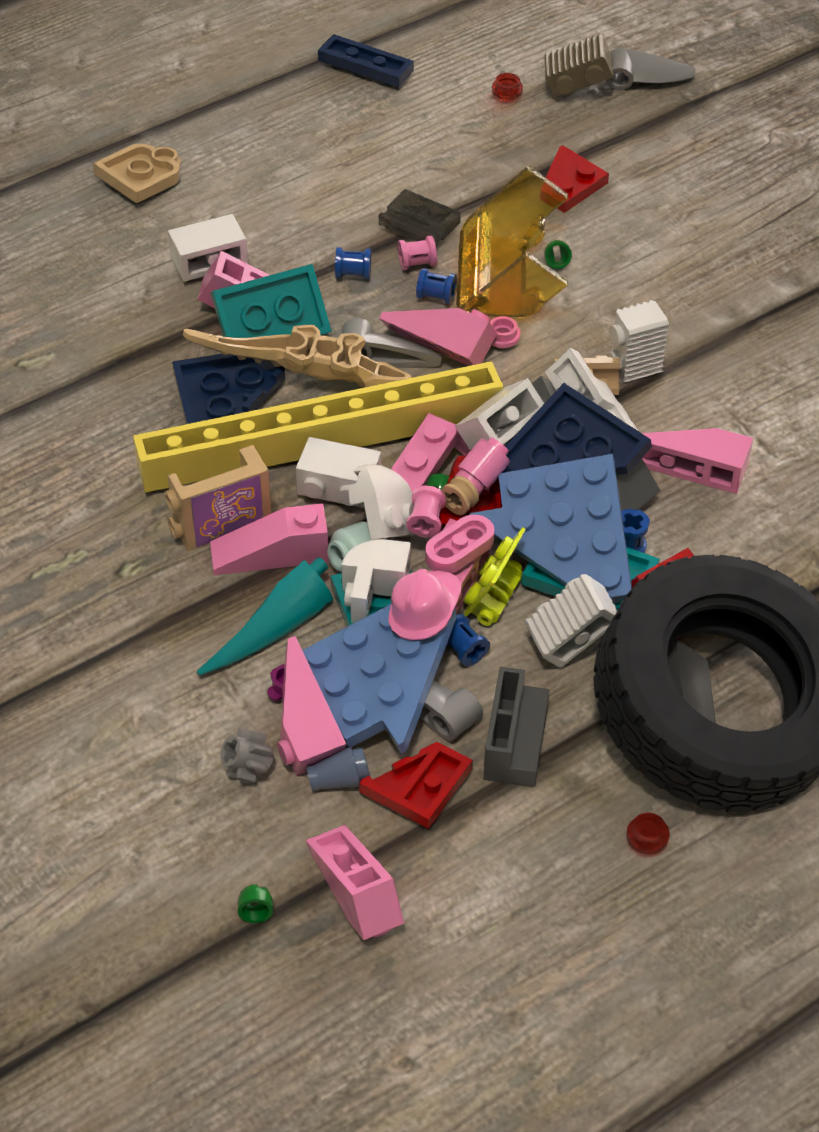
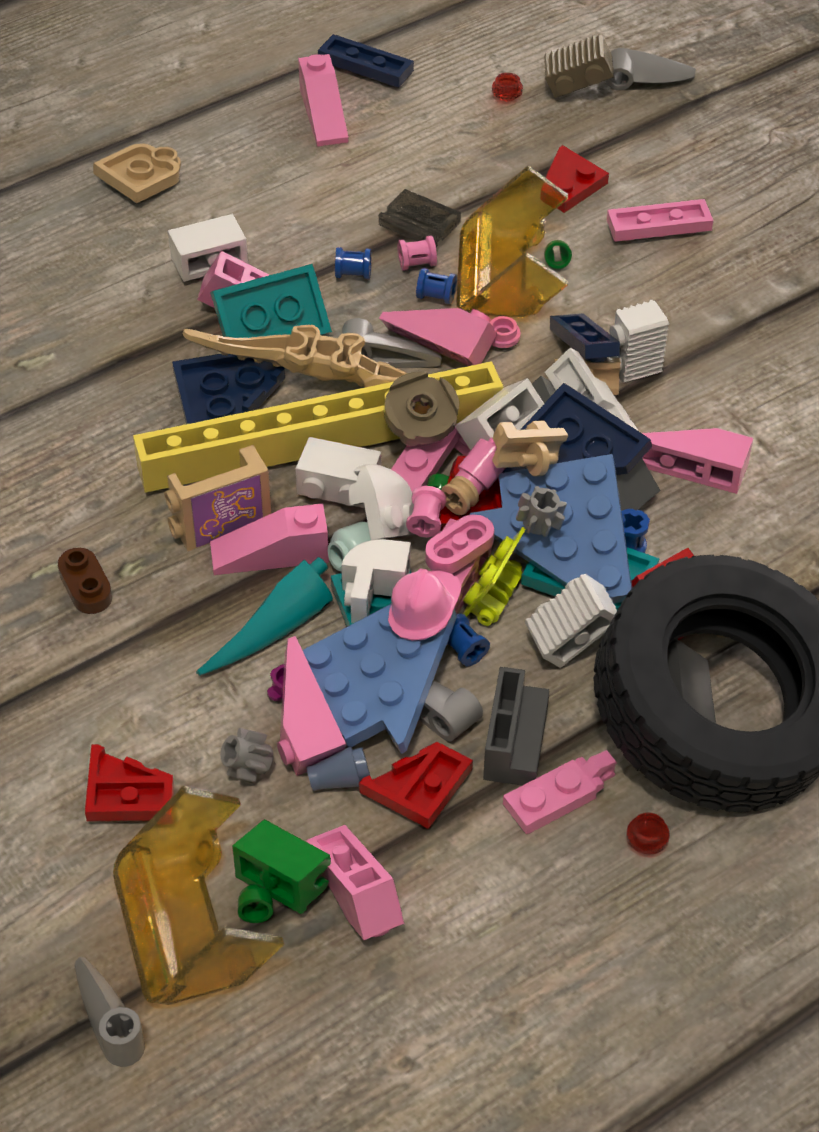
none -> reddish brown plate [58,548,112,614]
none -> light grey piece [75,957,145,1067]
none -> red wing [85,744,174,821]
none -> clear yellow windscreen [113,786,285,1005]
none -> green hinge [232,819,331,914]
none -> bright pink slope [298,54,348,147]
none -> dark tan plate [383,372,459,446]
none -> tan hips [492,421,568,476]
none -> bright pink hinge [503,750,617,834]
none -> light grey gear [516,486,567,537]
none -> dark blue plate [550,313,620,363]
none -> bright pink plate [607,199,713,242]

